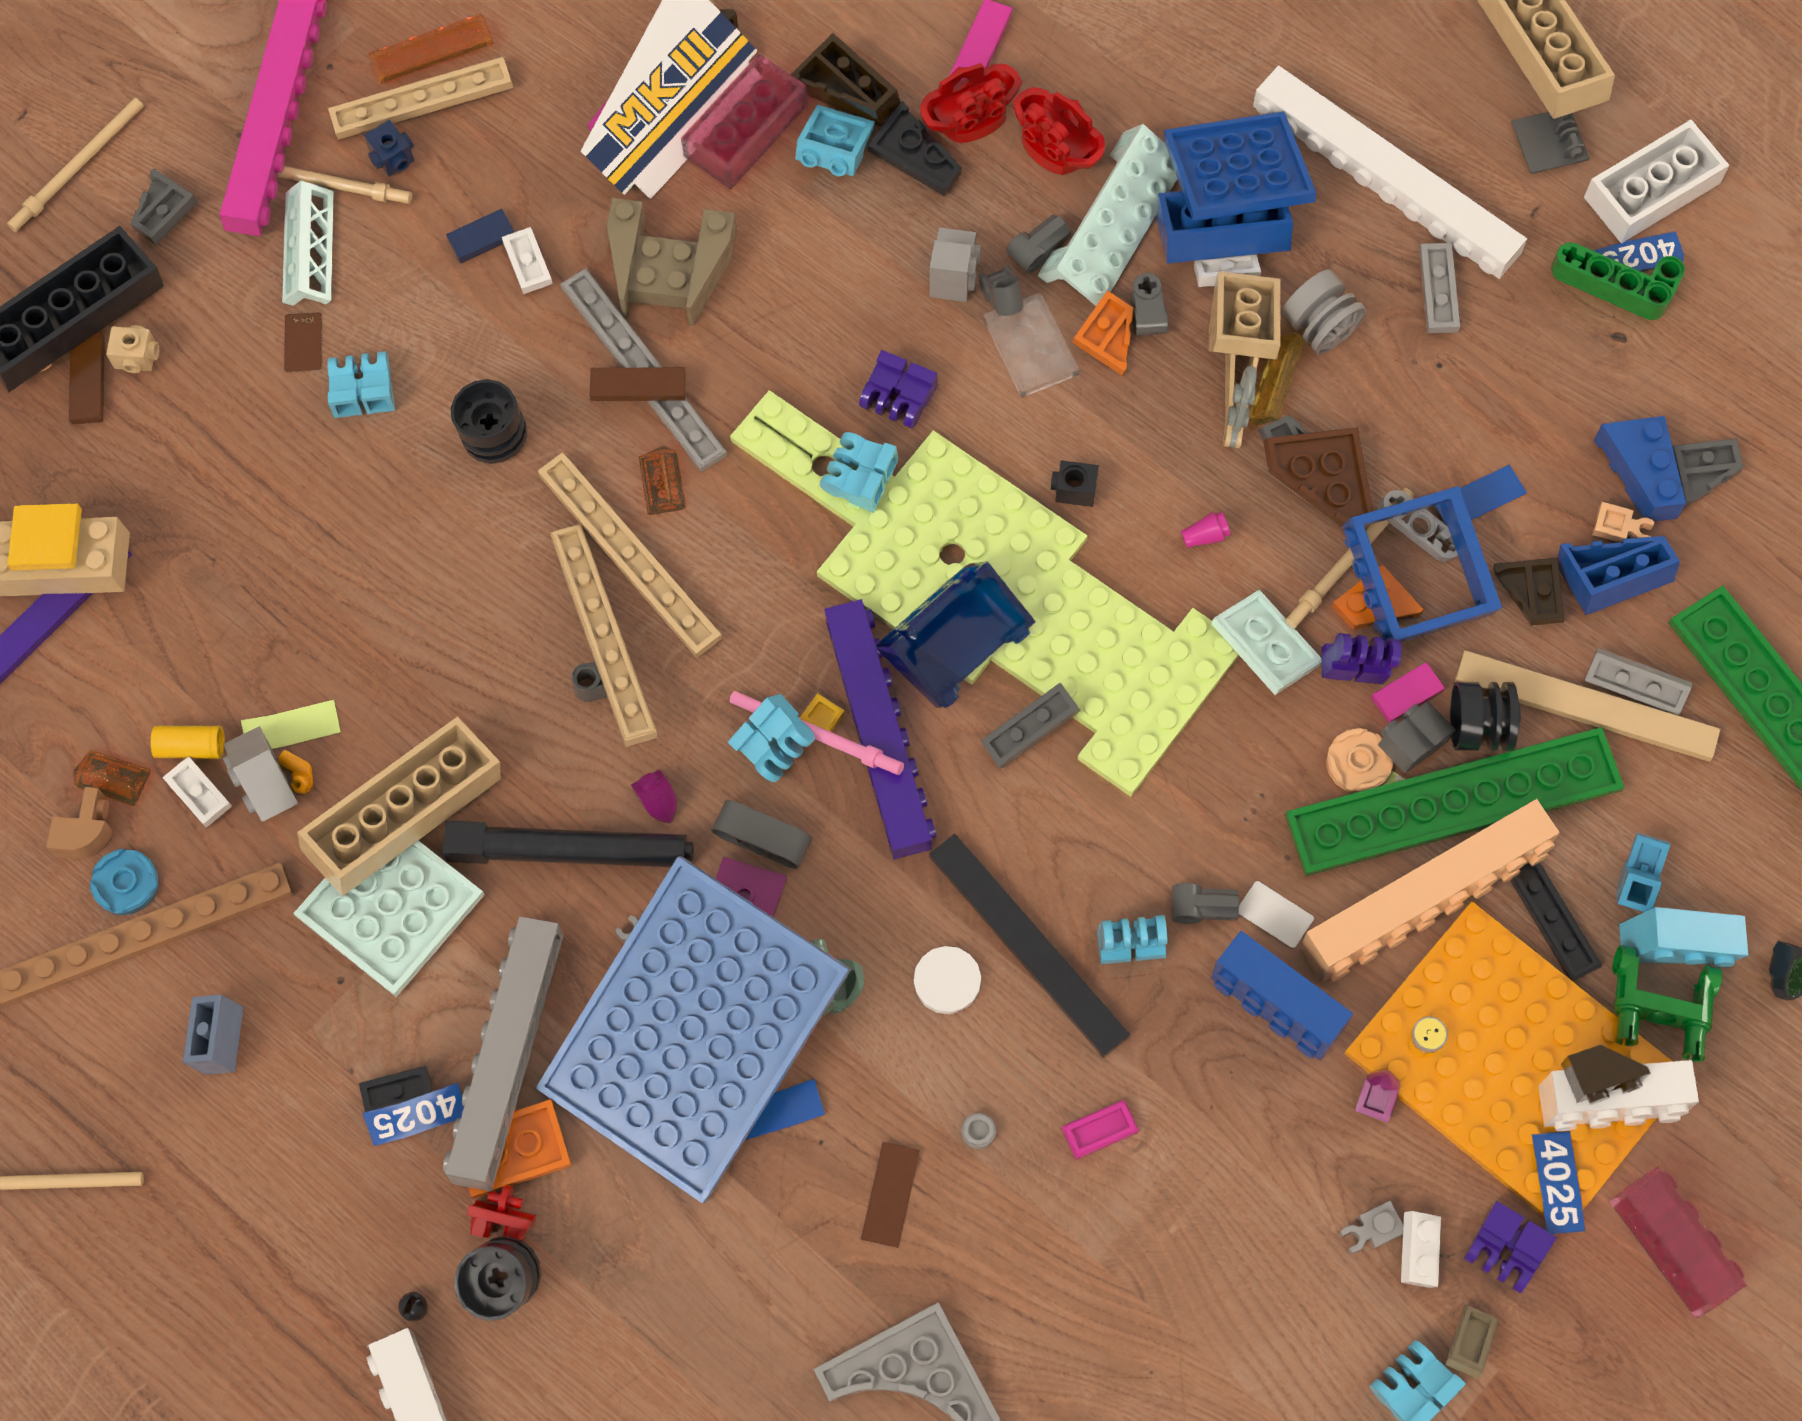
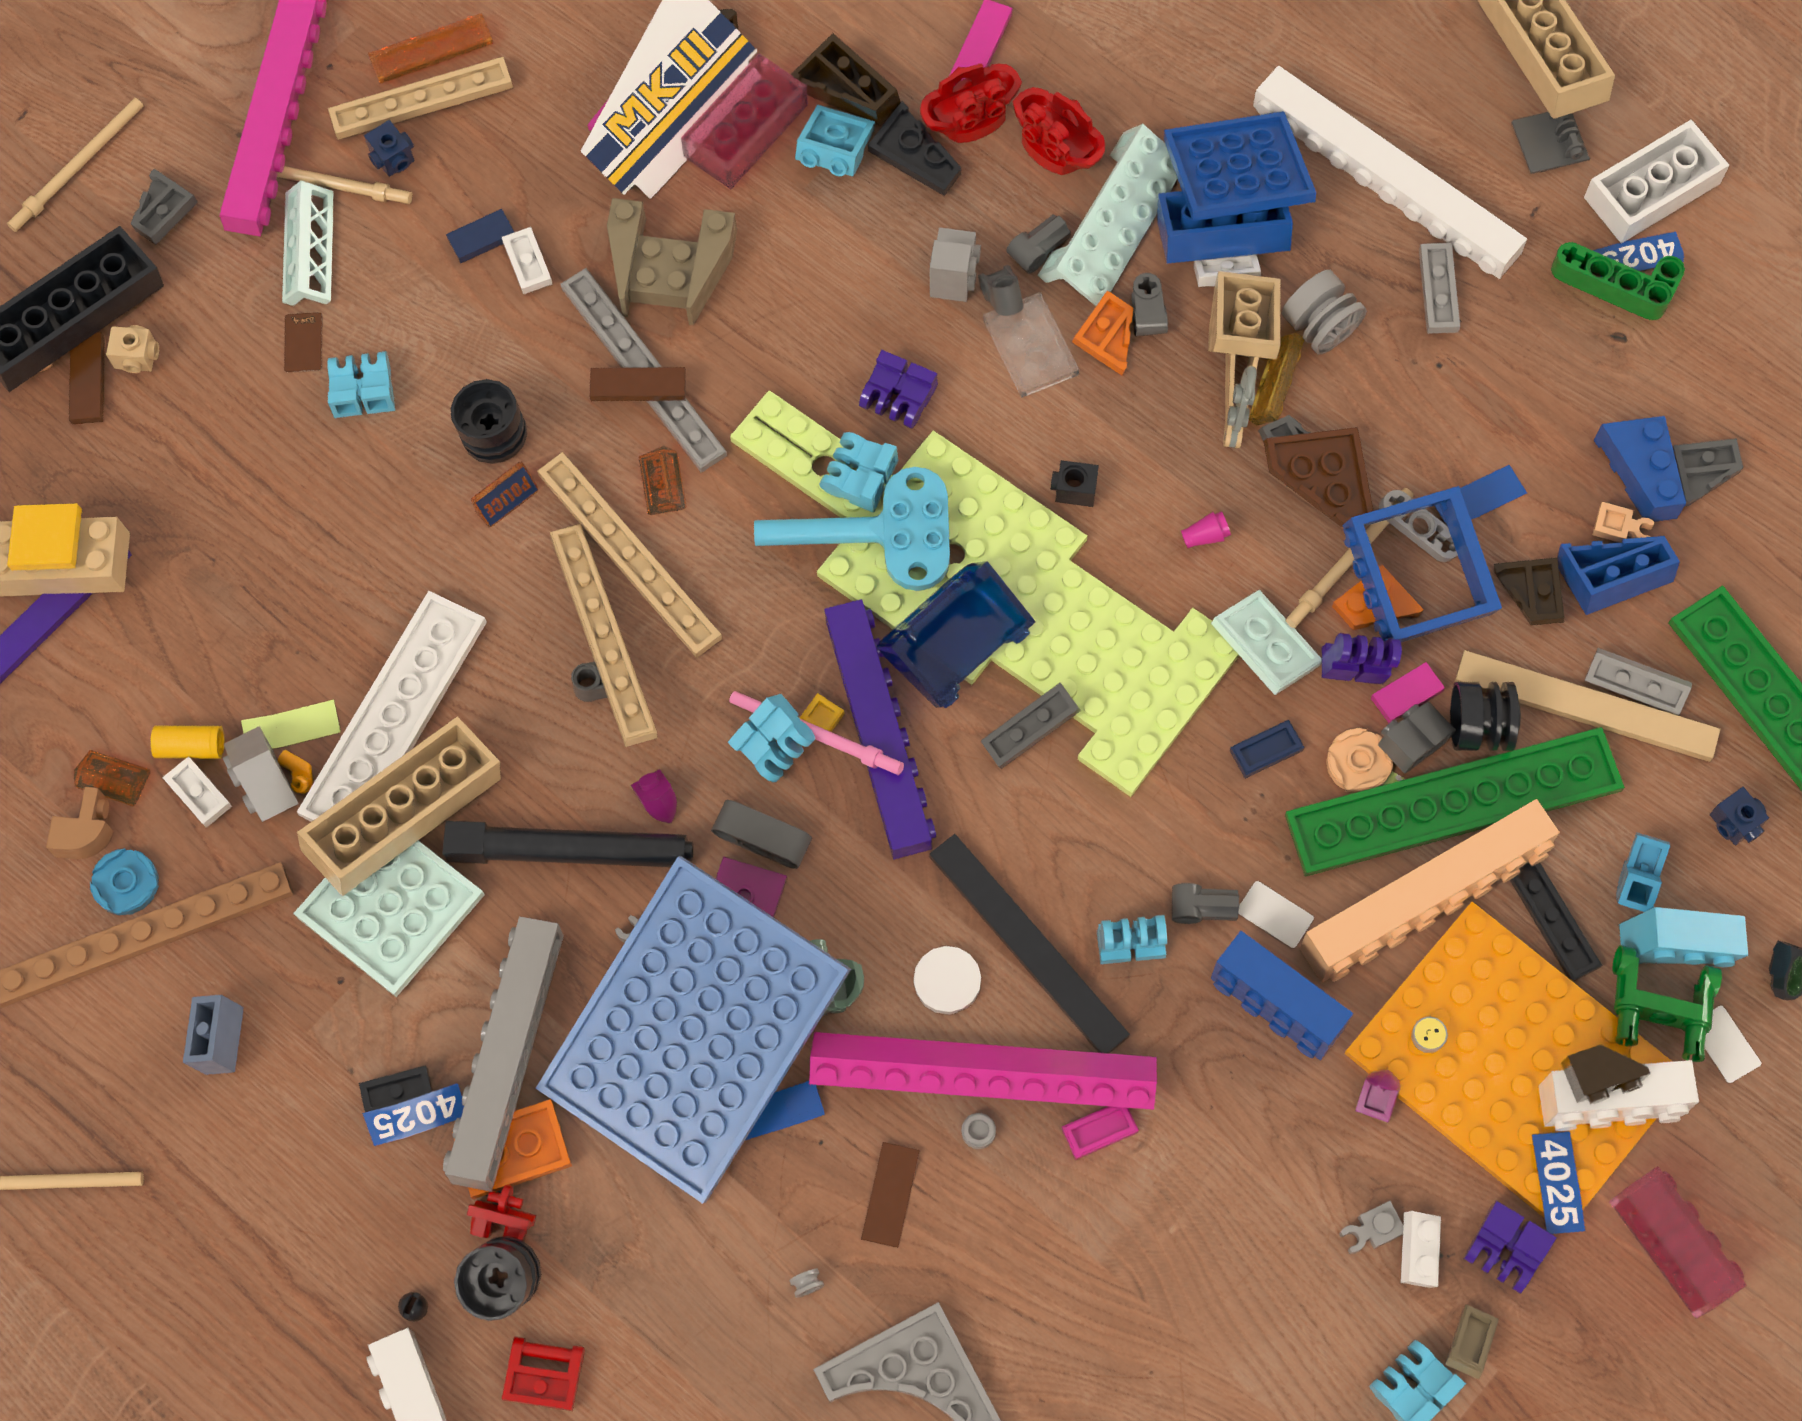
none -> white plate [297,591,487,822]
none -> slope [471,461,538,527]
none -> red plate [502,1336,585,1411]
none -> medium azure piece [754,467,950,591]
none -> light grey bush [789,1269,825,1298]
none -> dark pink brick [809,1032,1157,1110]
none -> dark blue tile [1230,720,1305,779]
none -> white sticker [1705,1006,1761,1083]
none -> dark blue brick [1709,786,1769,846]

